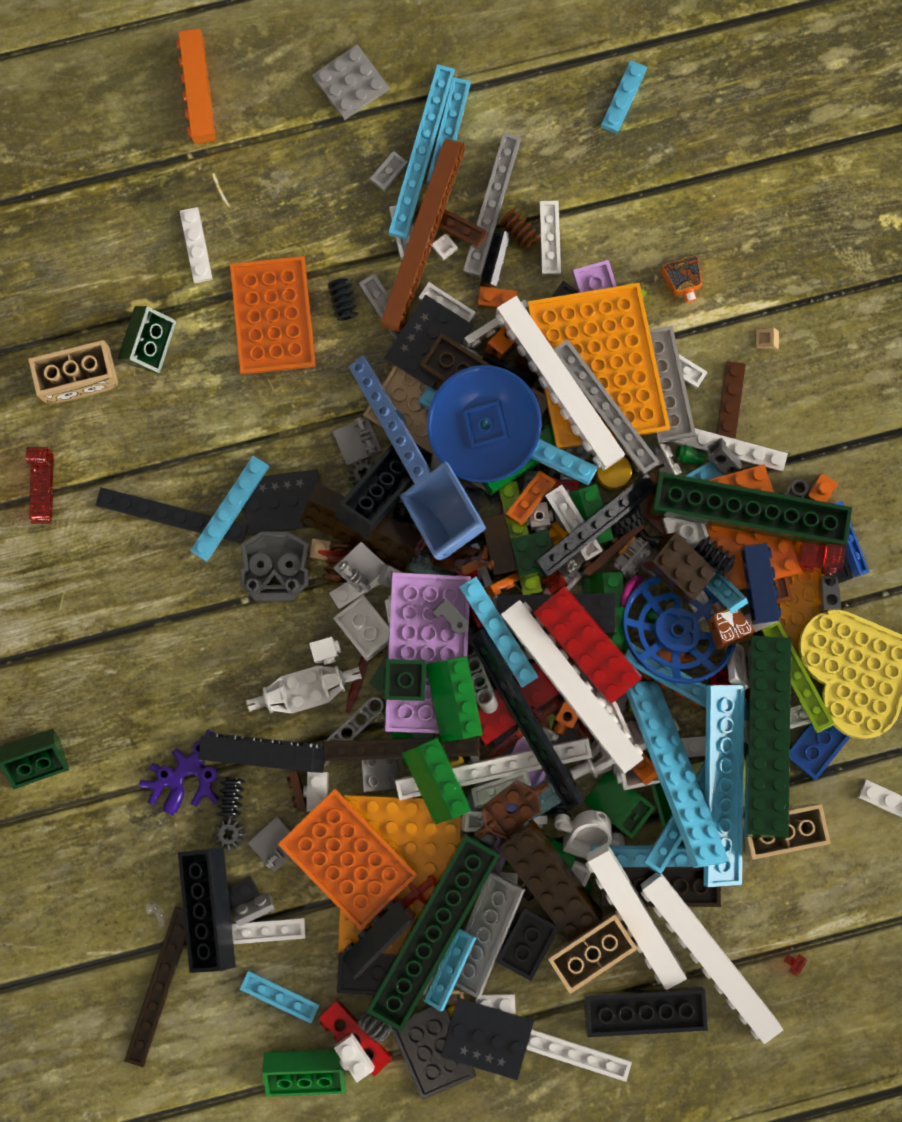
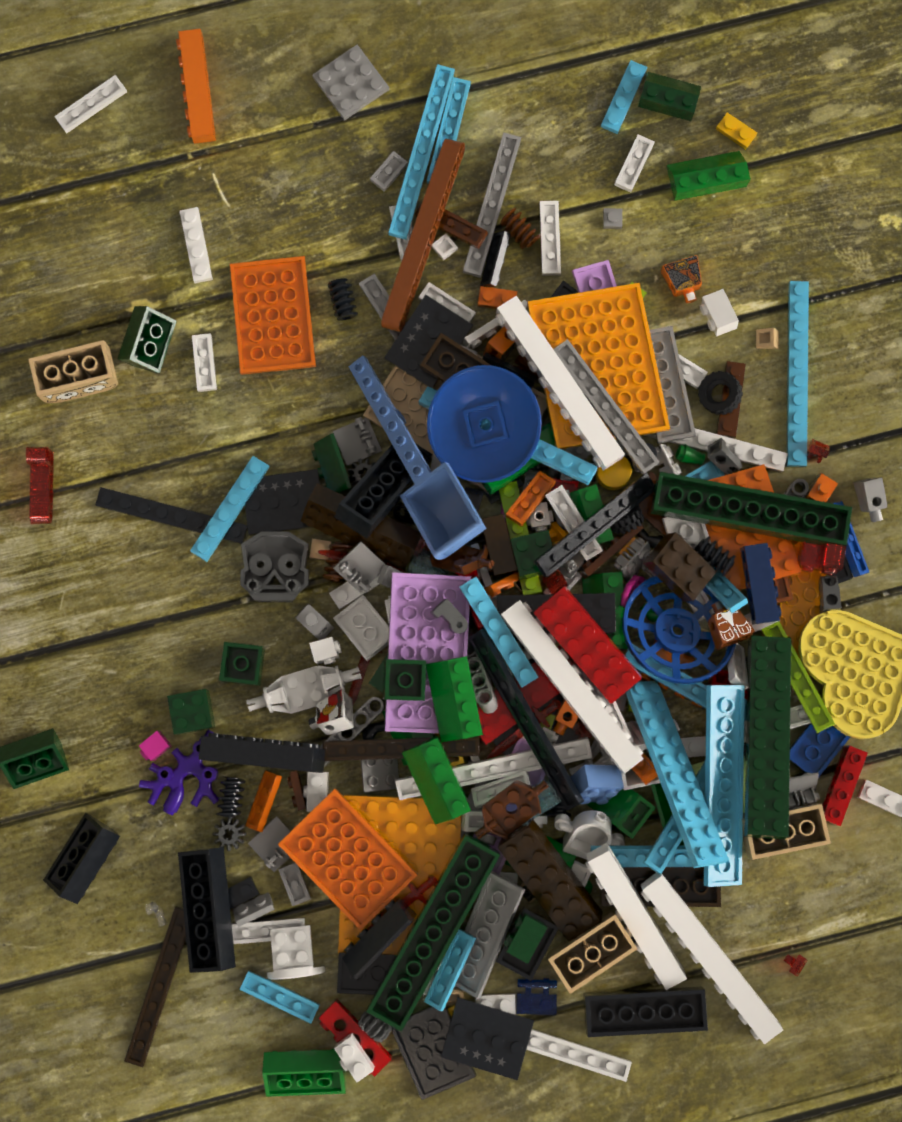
none -> black slope [43,813,120,904]
none -> white plate [54,75,127,134]
none -> dark pink brick [139,731,172,761]
none -> dark green brick [167,689,215,735]
none -> white plate [192,333,217,392]
none -> dark green brick [219,642,265,686]
none -> orange plate [245,770,282,832]
none -> white piece [267,925,325,980]
none -> light grey plate [278,863,311,907]
none -> light grey torso [295,603,334,640]
none -> torso [308,689,354,735]
none -> dark green slope [311,433,352,496]
none -> black arm [362,722,385,740]
none -> dark green brick [504,912,547,964]
none -> clear blue plate [516,978,557,1015]
none -> medium blue brick [571,764,624,805]
none -> light grey plate [603,208,622,229]
none -> white plate [614,134,655,193]
none -> dark green slope [638,72,701,121]
none -> green slope [667,151,751,201]
none -> black tyre [698,371,743,415]
none -> white brick [700,289,739,337]
none -> yellow plate [716,112,757,150]
none -> medium azure plate [786,281,809,467]
none -> light grey hinge [789,772,820,808]
none -> clear red tile [808,439,830,463]
none -> red brick [822,745,868,826]
none -> light grey torso [853,477,887,522]

